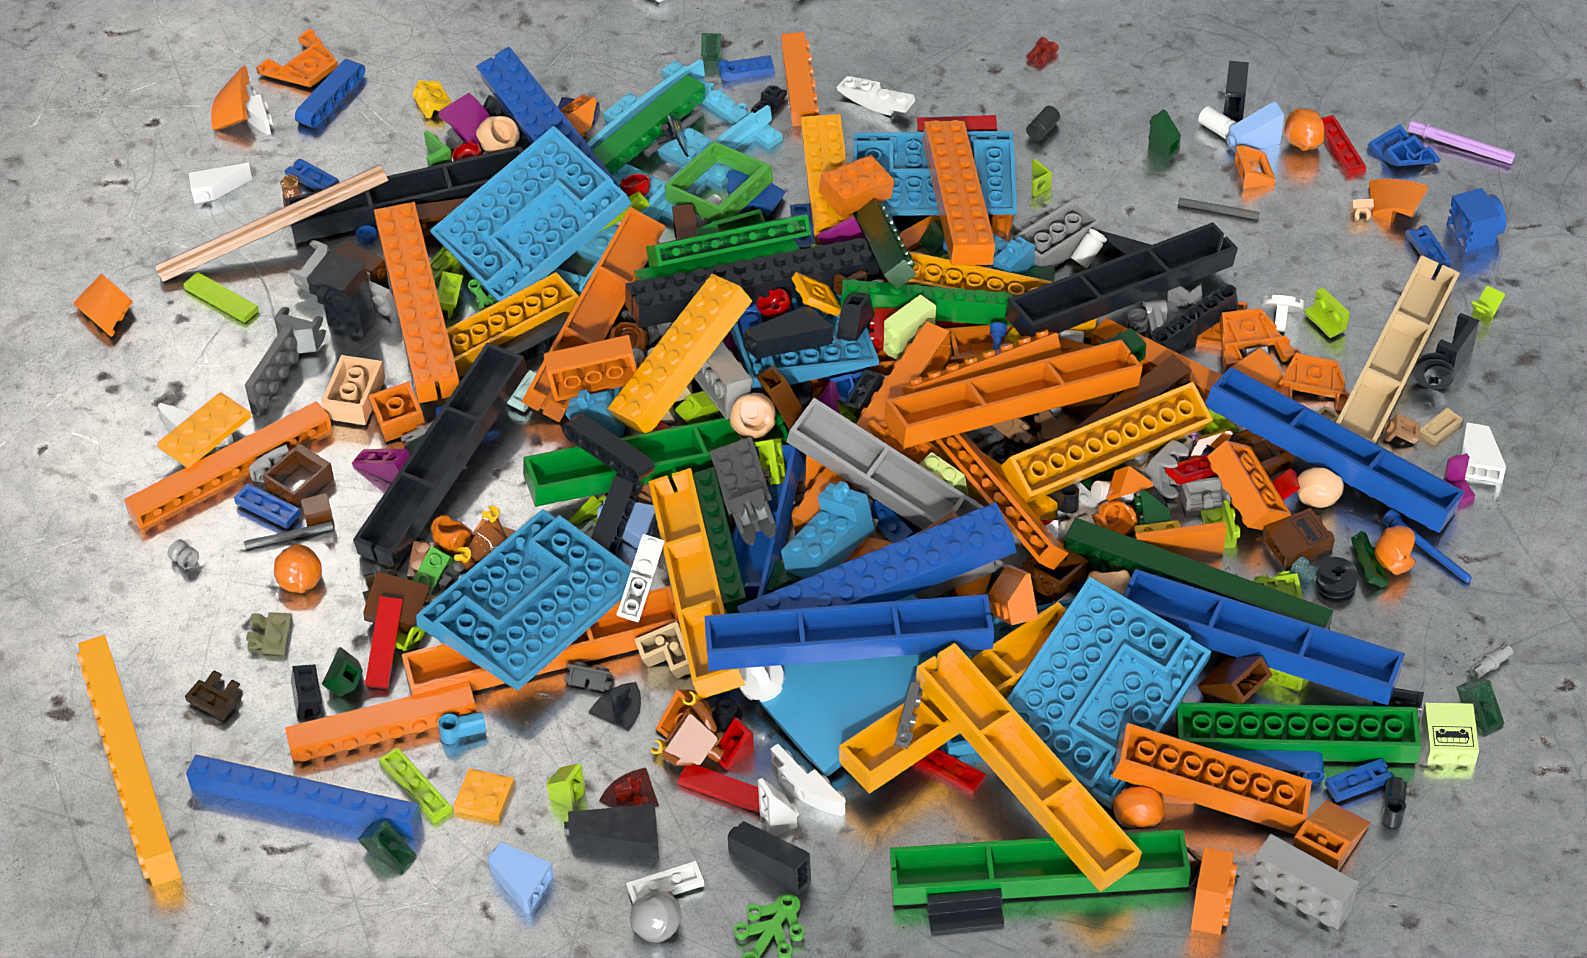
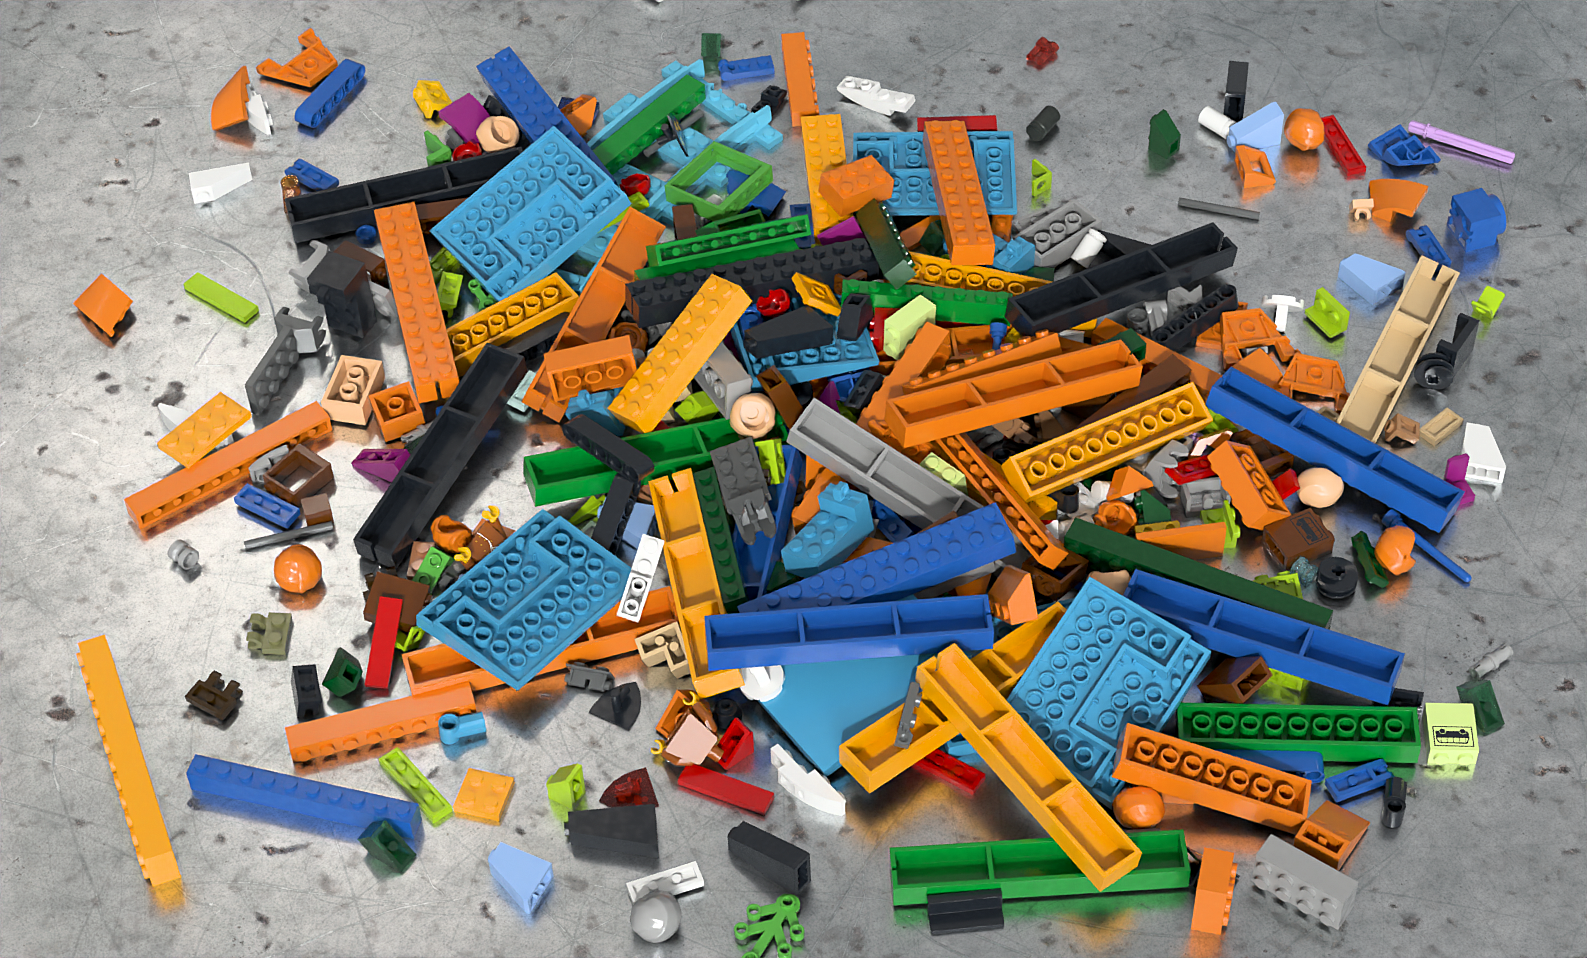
axle [155,164,389,282] -> none
white slope [758,778,799,836] -> none
none -> light blue slope [1338,253,1406,305]

